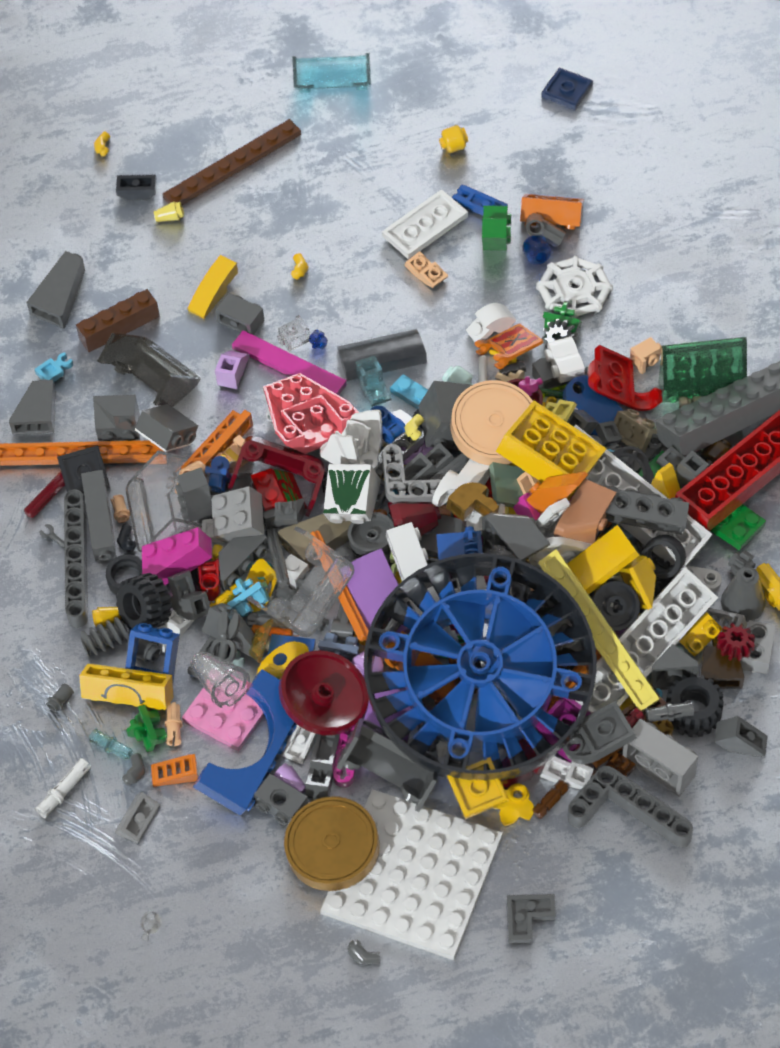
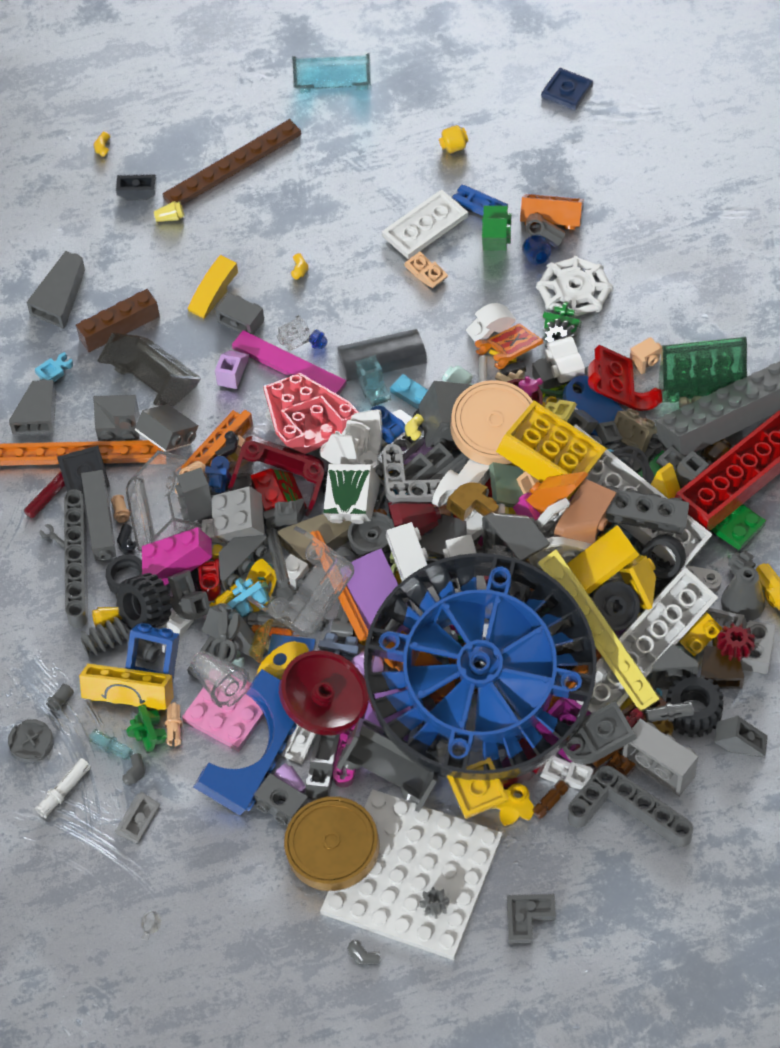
orange slope [151,754,198,787] -> none
blue hinge [437,527,483,560] -> none
none -> dark grey tile [8,719,54,763]
none -> black arm [215,431,239,458]
none -> dark grey gear [420,887,450,919]

